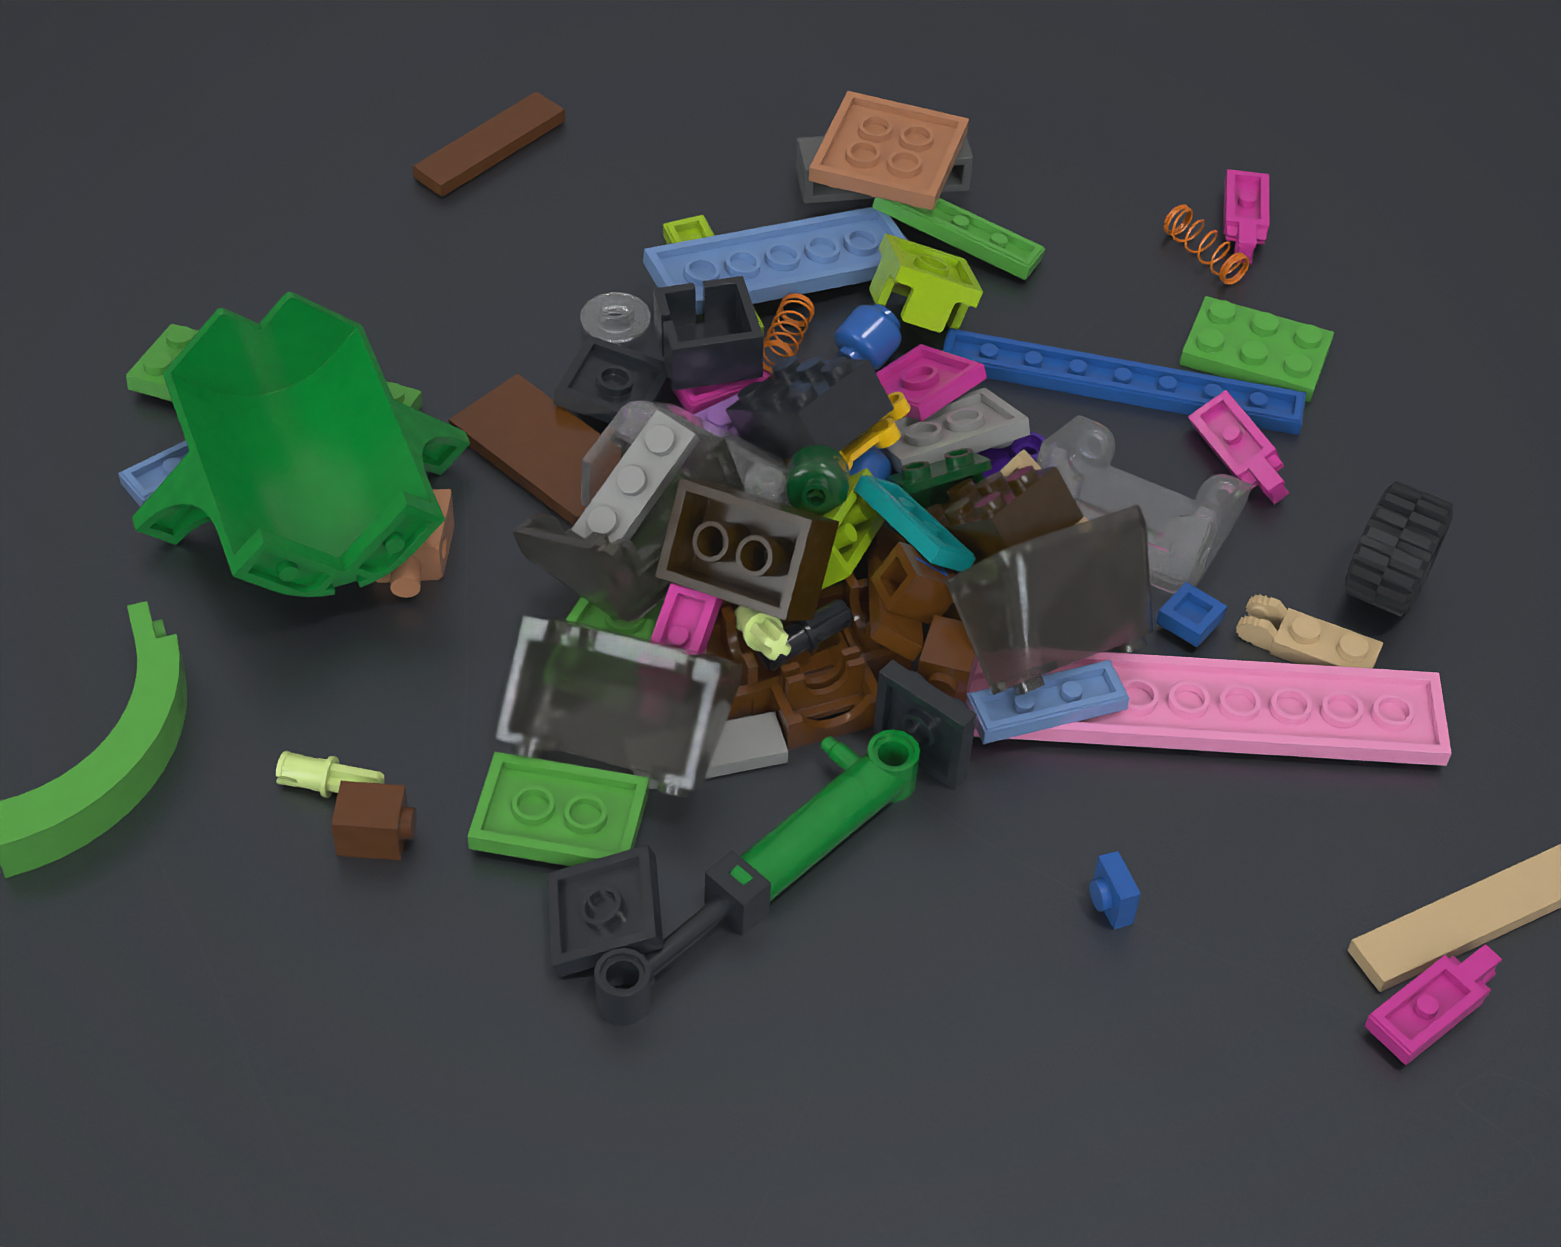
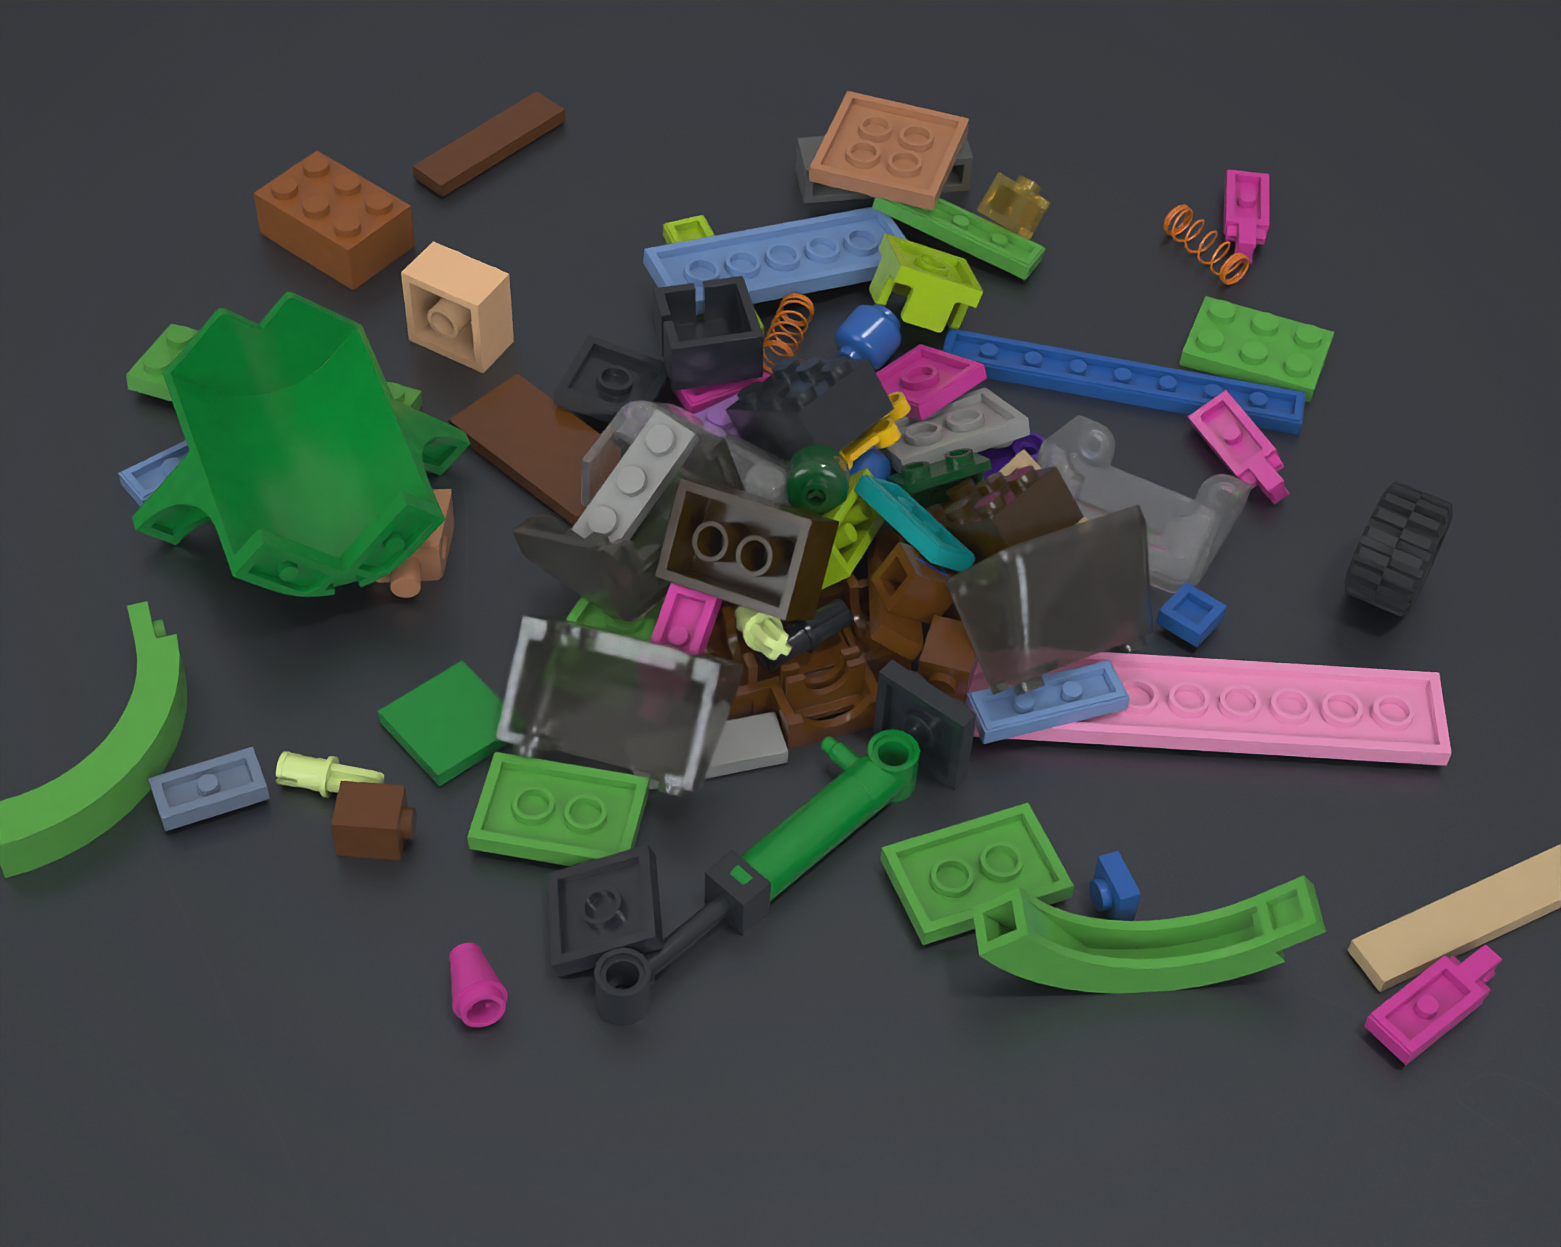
clear piece [580,292,651,343] -> none
tan hinge [1236,594,1383,669] -> none
none -> sand blue plate [148,747,270,831]
none -> dark orange brick [254,150,415,291]
none -> green tile [378,661,524,787]
none -> light nougat brick [401,241,514,373]
none -> dark pink cone [449,943,508,1027]
none -> bright green plate [880,803,1074,945]
none -> bright green arch [972,875,1326,994]
none -> clear yellow brick [977,172,1051,240]

